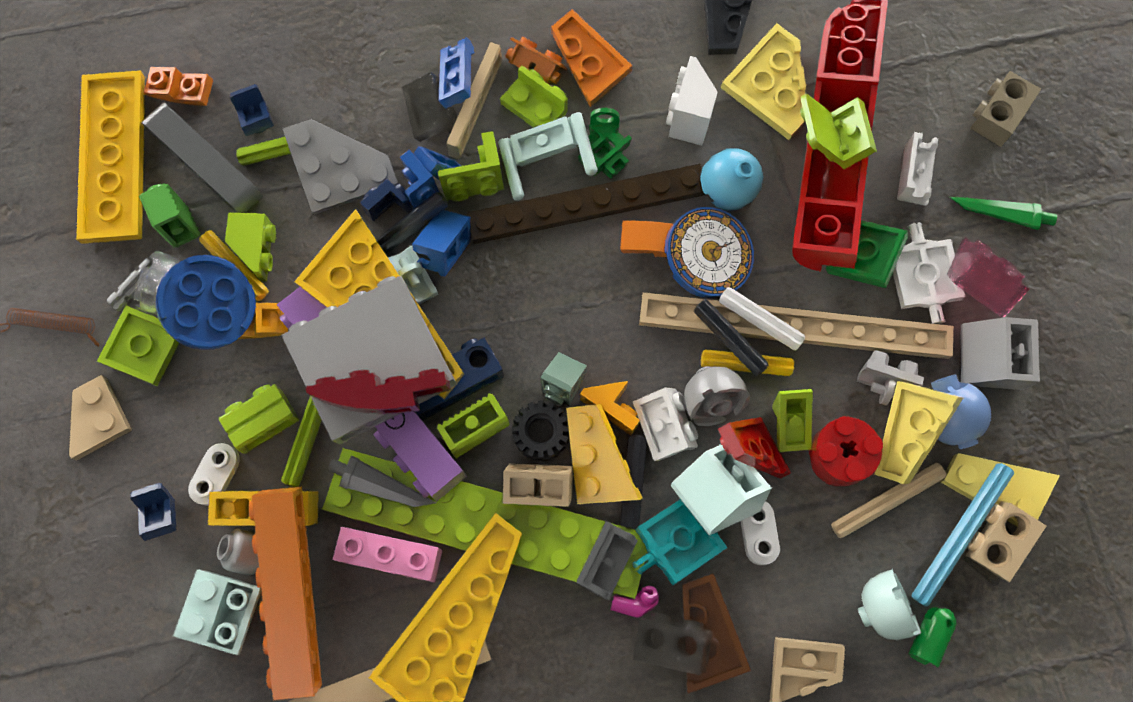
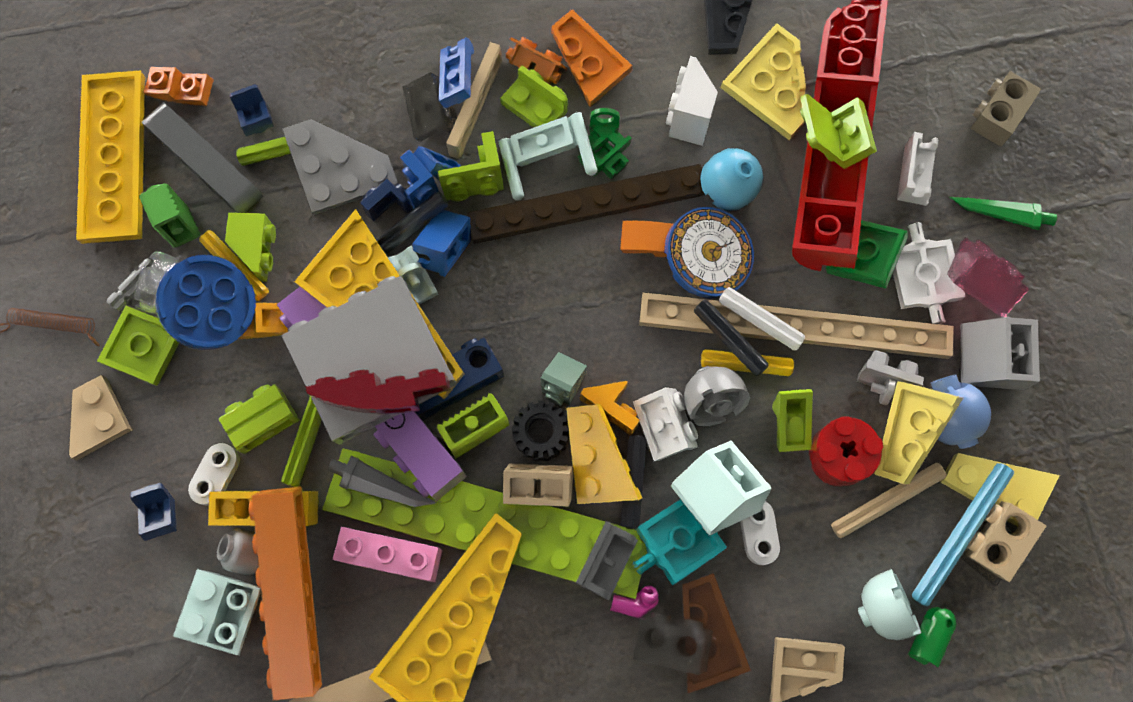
red wing [718,417,791,479] -> none

